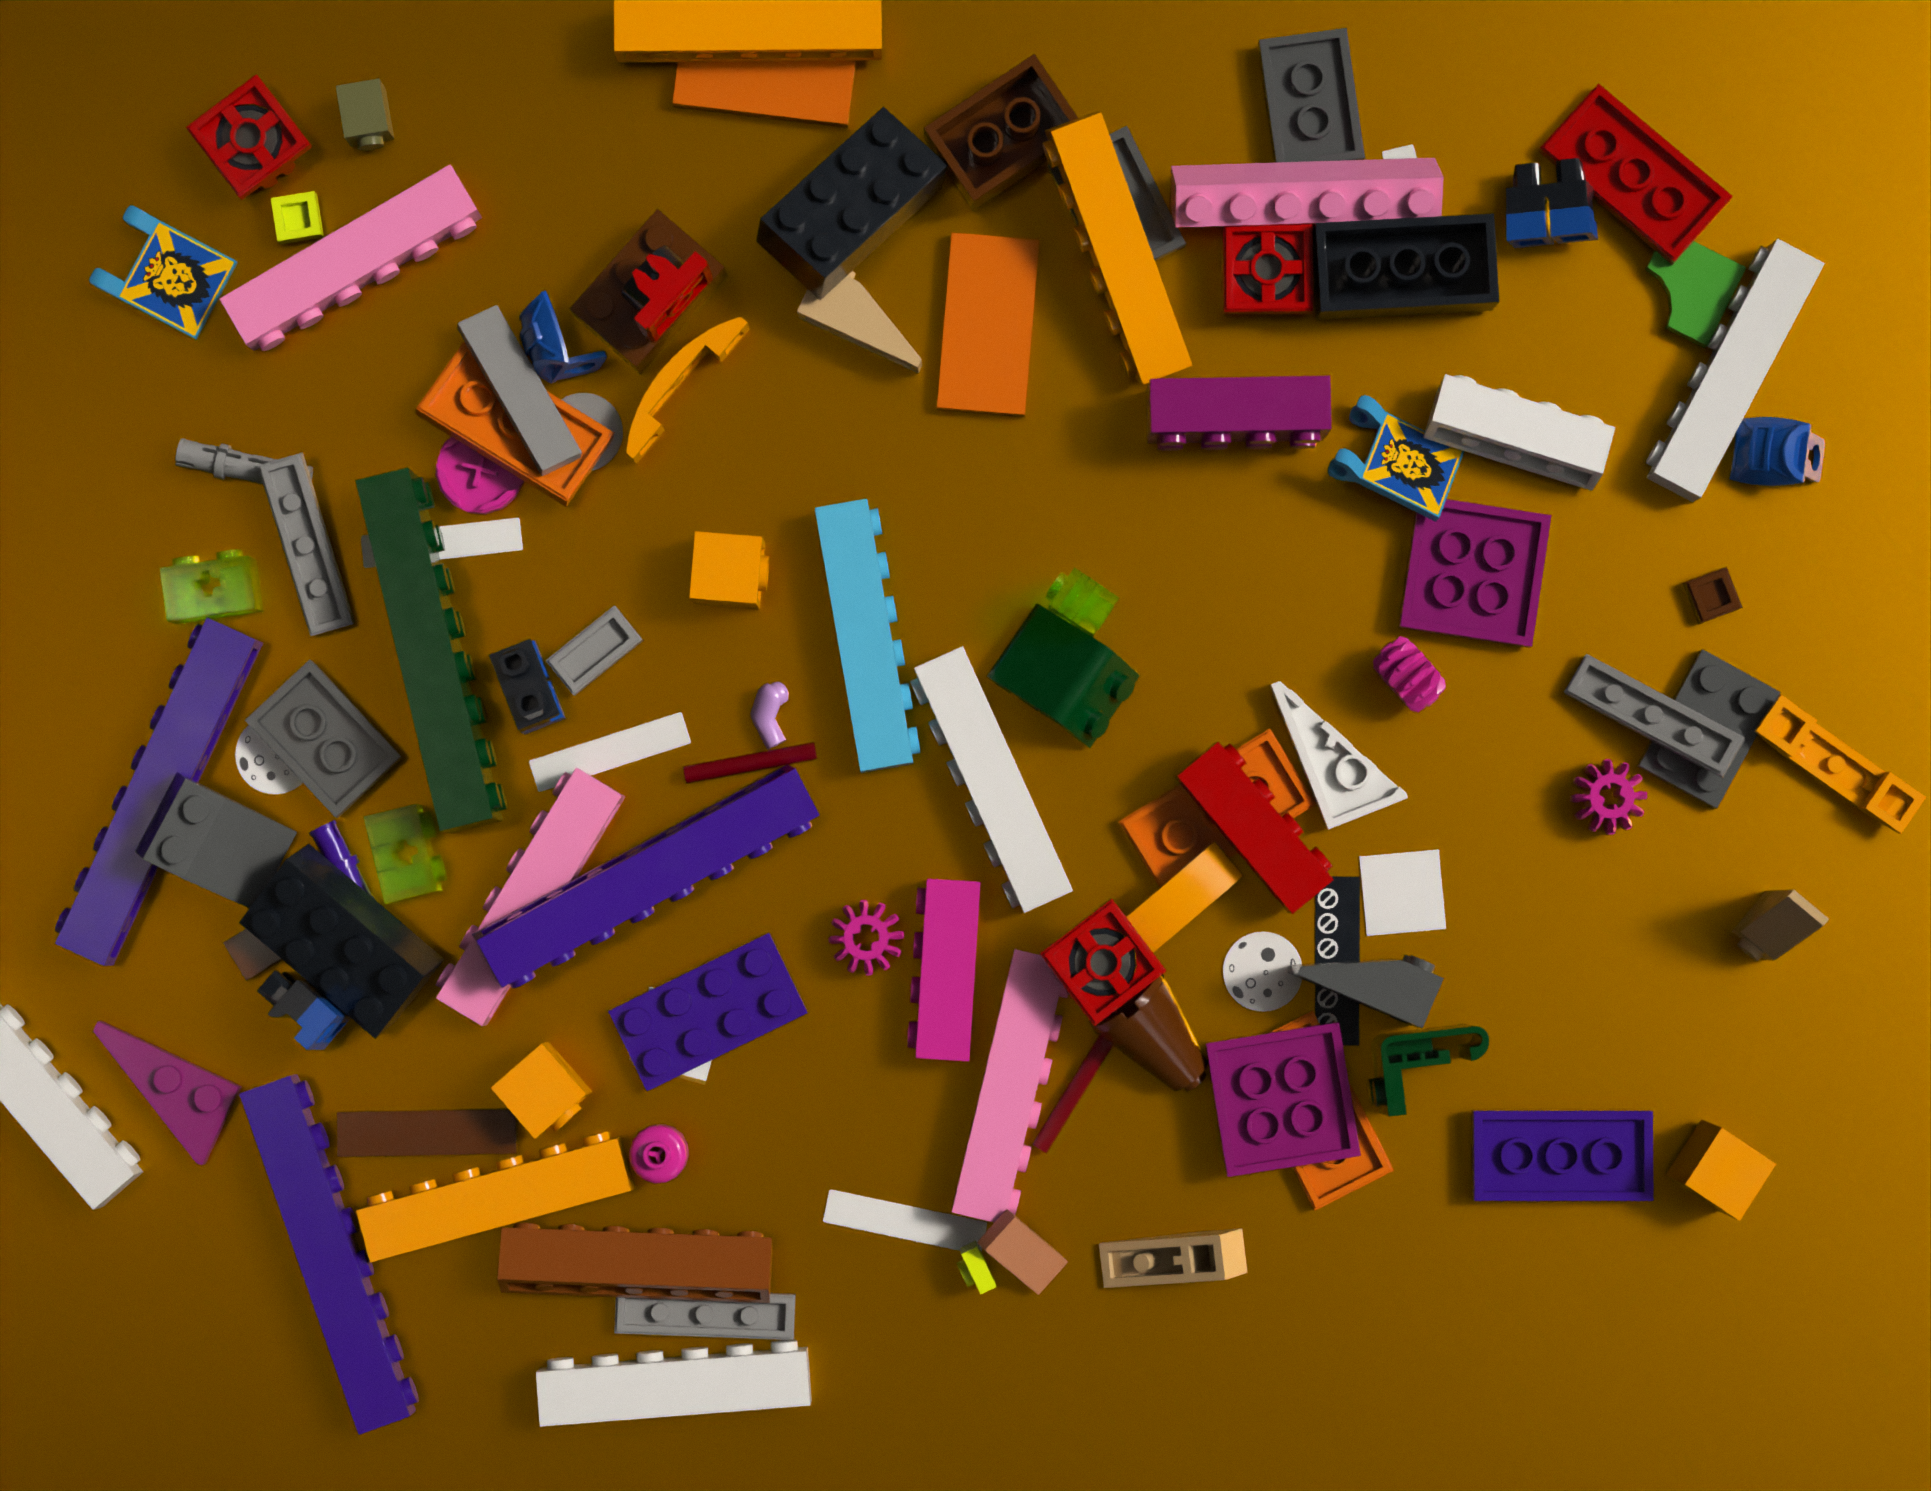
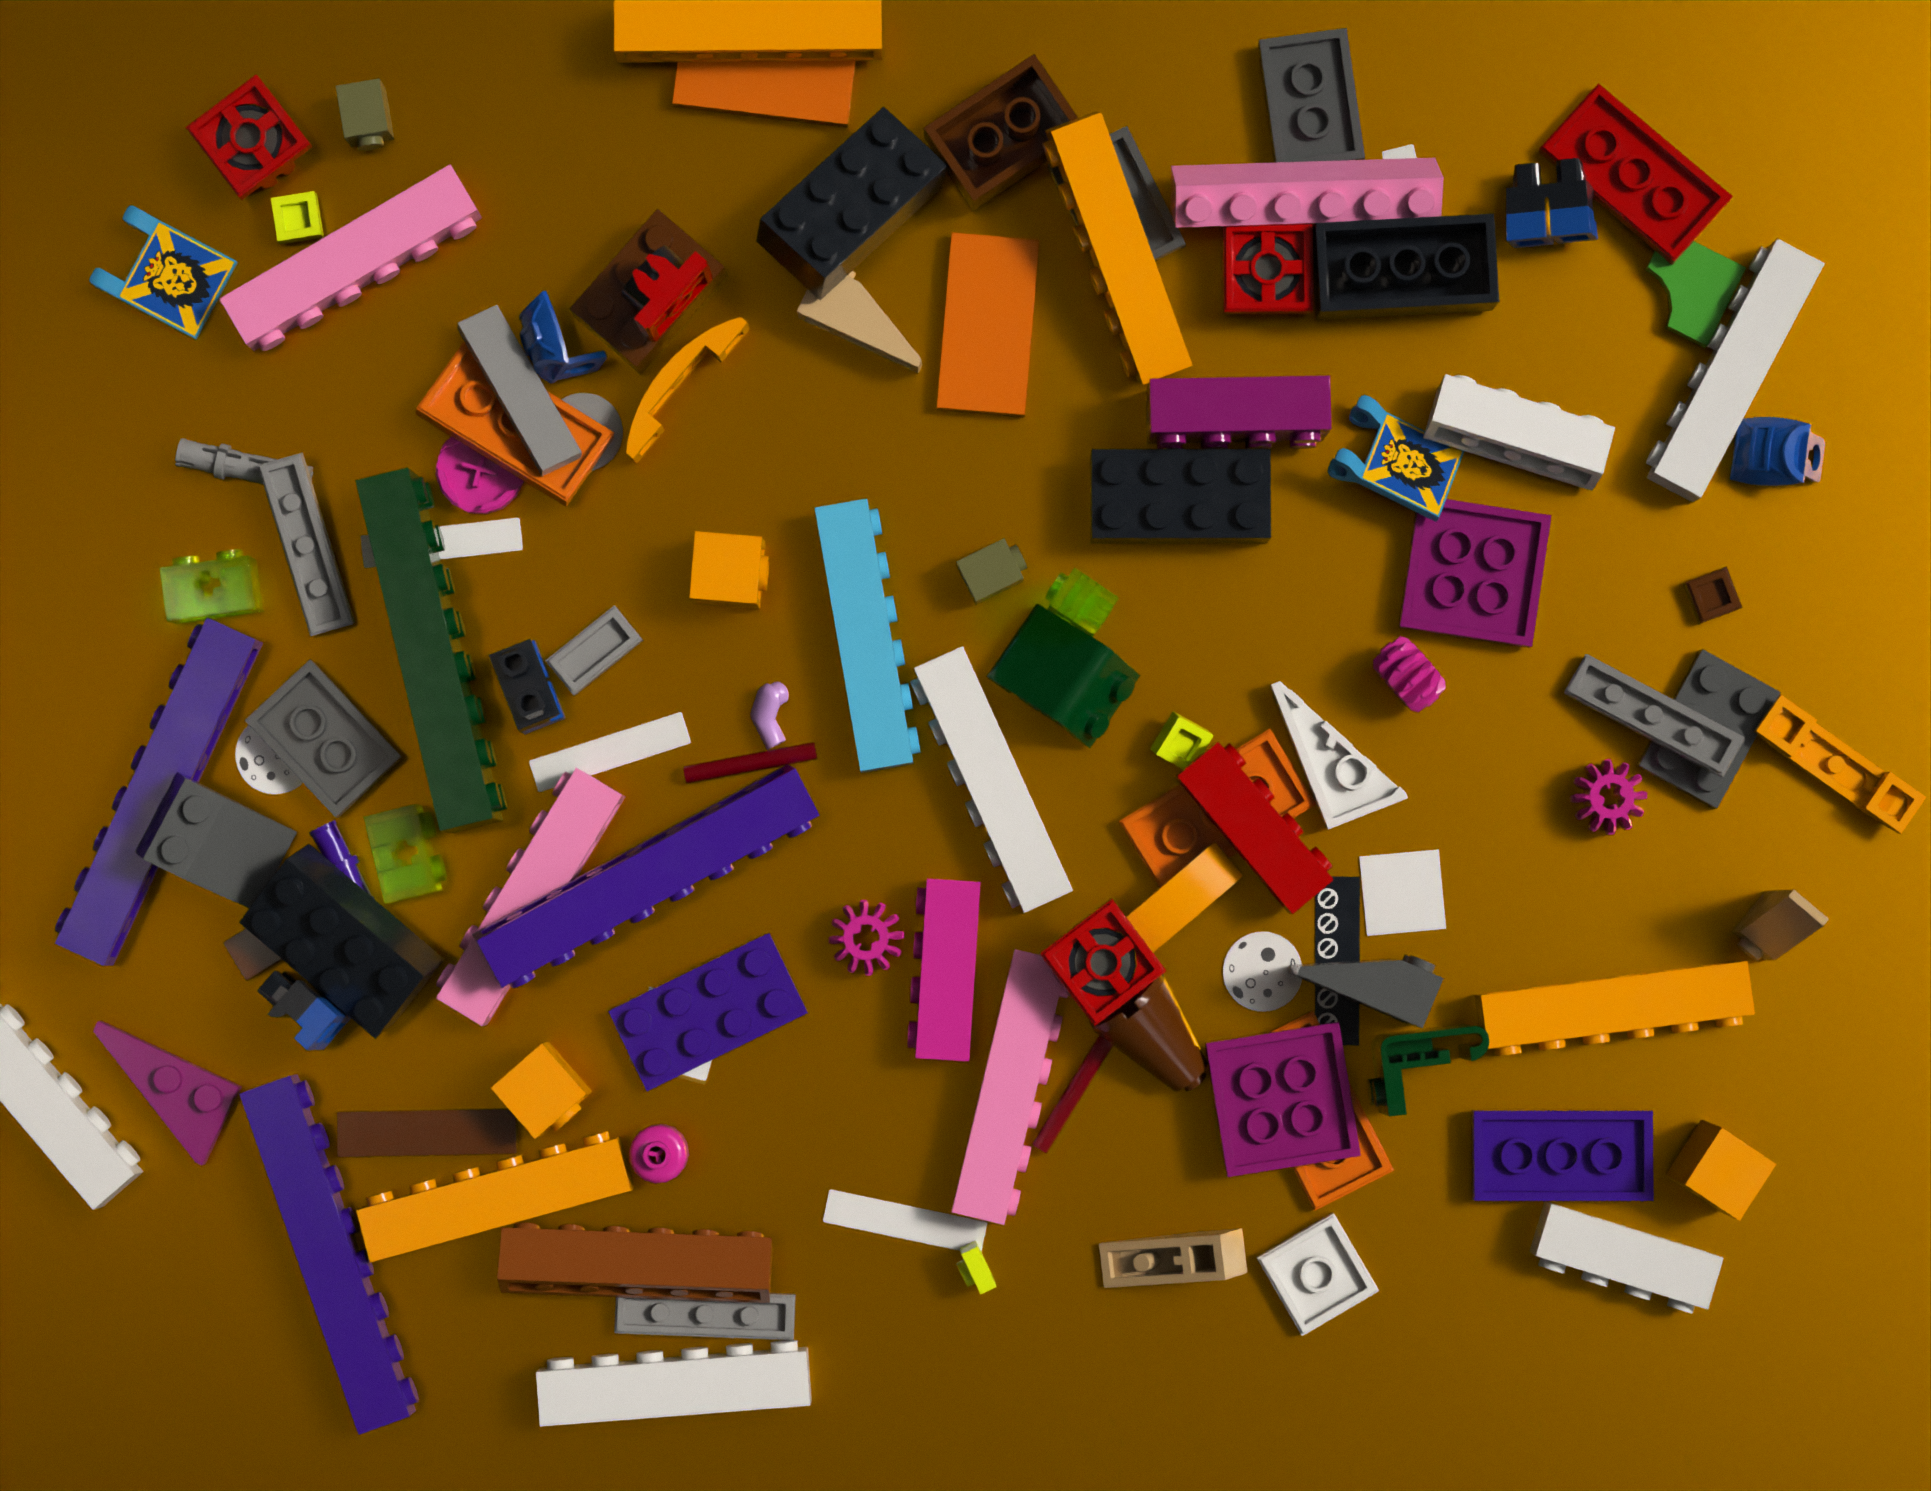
nougat tile [977,1209,1068,1295] -> none
none -> olive brick [956,538,1028,605]
none -> black brick [1090,449,1271,544]
none -> neon yellow plate [1150,711,1214,769]
none -> white tile [1256,1212,1379,1336]
none -> light orange brick [1475,961,1755,1056]
none -> white brick [1529,1201,1724,1314]

